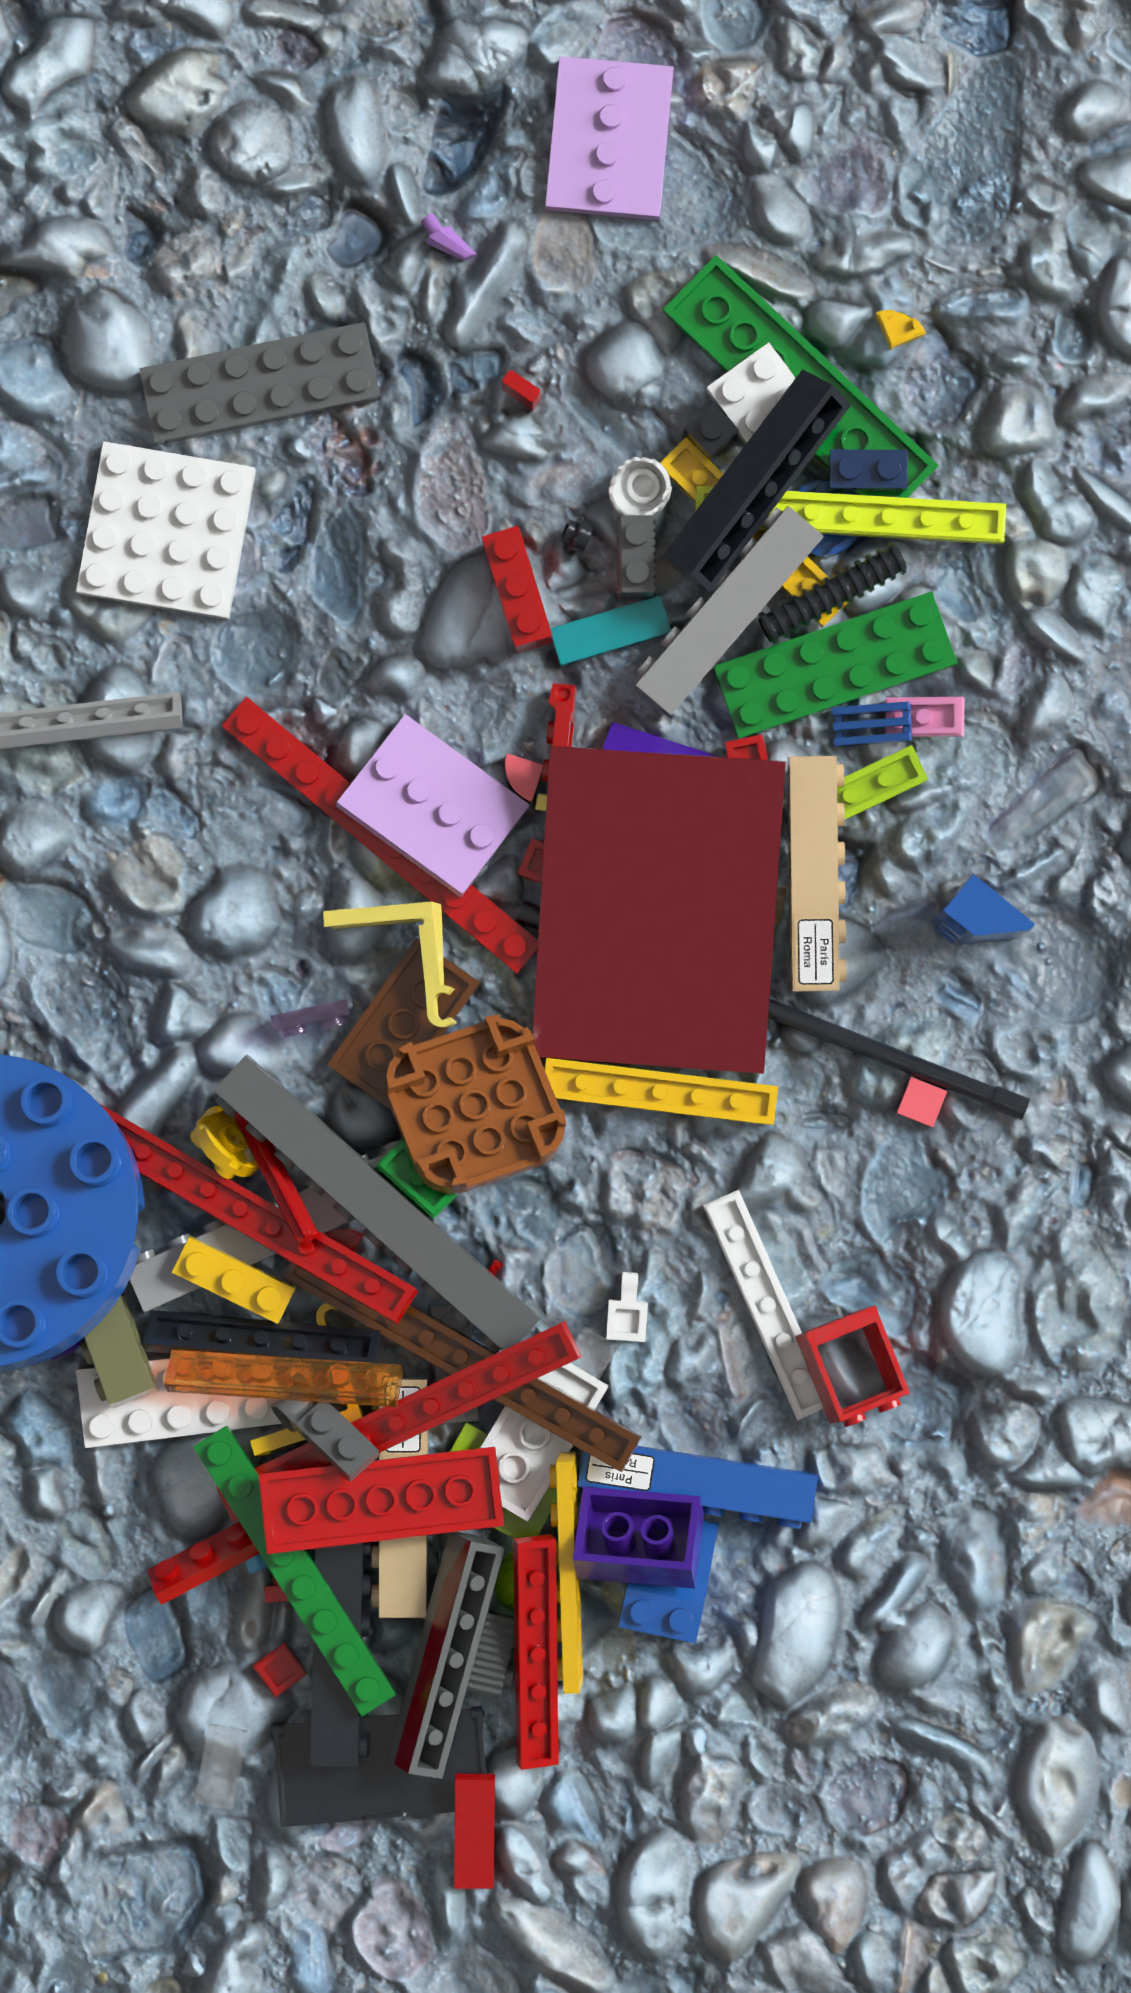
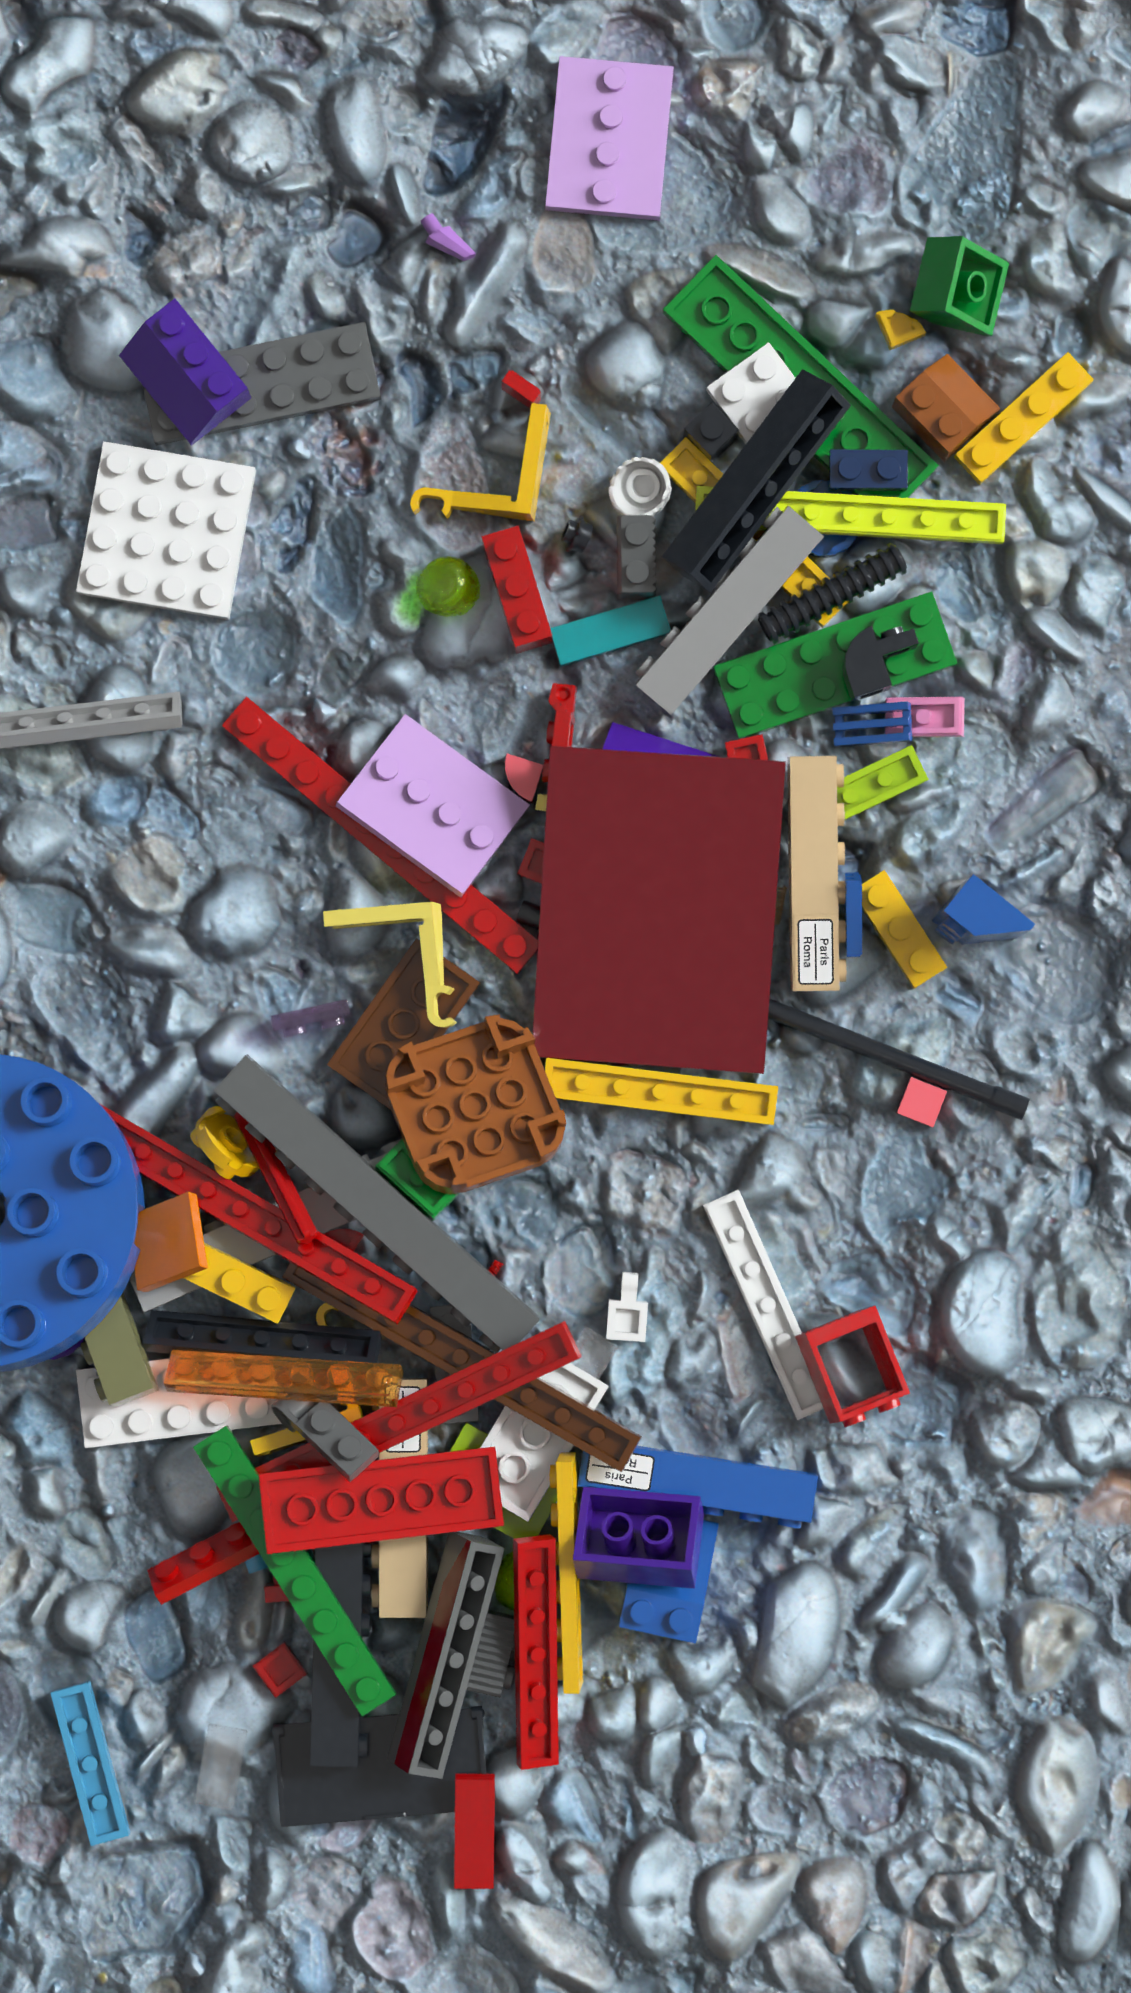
none -> dark azure plate [51,1680,130,1846]
none -> dark purple slope [119,298,251,446]
none -> orange tile [134,1192,208,1292]
none -> yellow hinge [410,403,551,522]
none -> clear neon green hair [416,556,481,617]
none -> black brick [842,626,919,702]
none -> blue tile [845,872,862,957]
none -> yellow plate [862,870,948,989]
none -> dark orange slope [892,354,1001,462]
none -> green slope [910,236,1009,336]
none -> yellow plate [954,352,1094,485]

